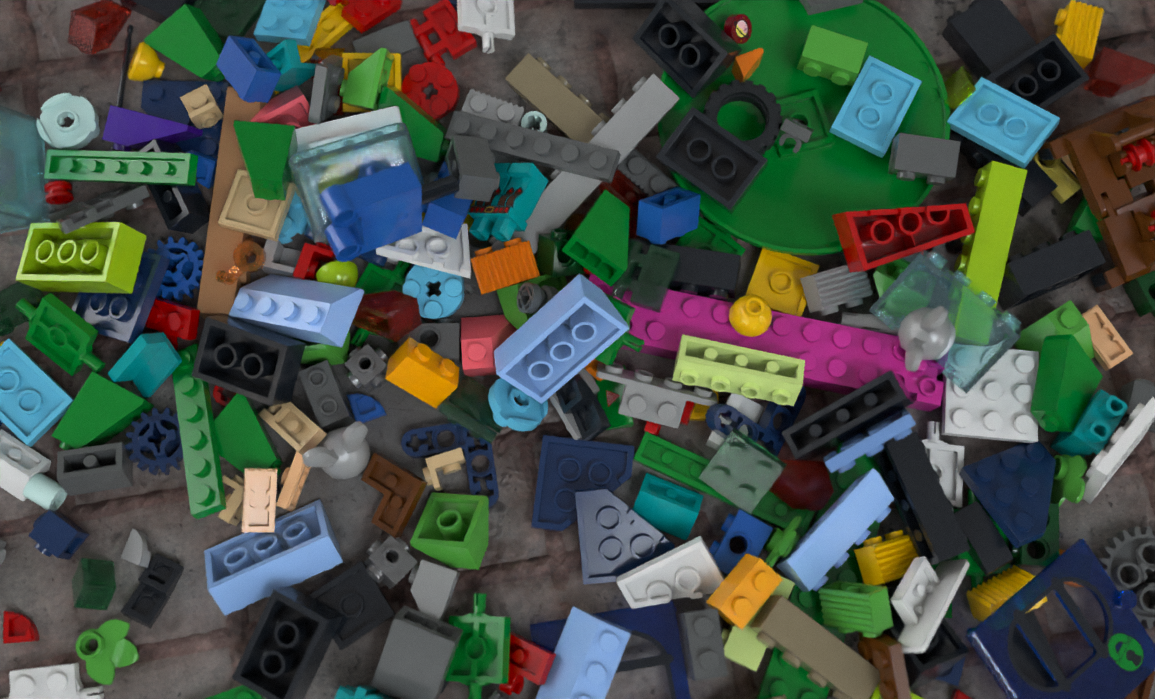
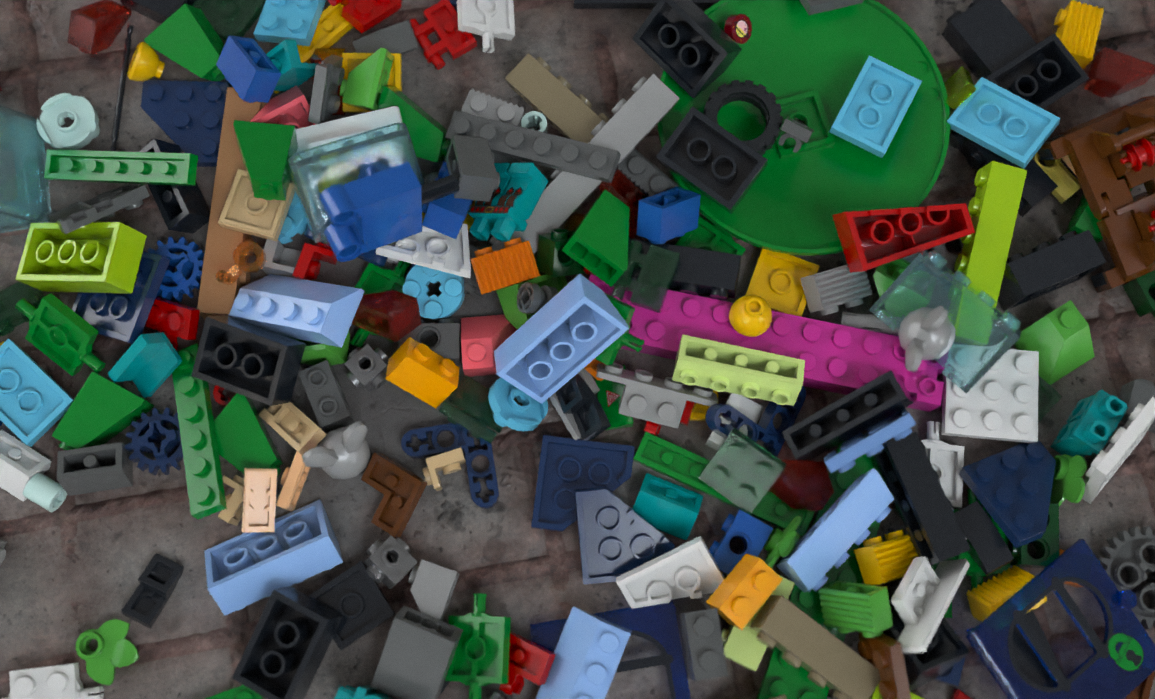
red tile [3,611,40,644] -> none
dark blue brick [28,510,90,560] -> none
red bush [44,181,74,205] -> none
clear green panel [72,558,117,611] -> none
dark purple slope [102,105,203,152] -> none
light grey tile [121,528,151,568] -> none
tan bracket [180,84,224,129] -> none
blue tile [187,150,217,189] -> none
lime brick [316,260,358,288] -> none
blue tile [347,393,387,423] -> none
red plate [401,62,460,121] -> none
bright green slope [410,492,489,570] -> none
orange slope [731,48,764,82] -> none
bright green brick [796,25,868,86] -> none
dark grey brick [888,133,960,186] -> none
green slope [1030,334,1103,432] -> none
light nougat plate [1081,304,1133,371] -> none

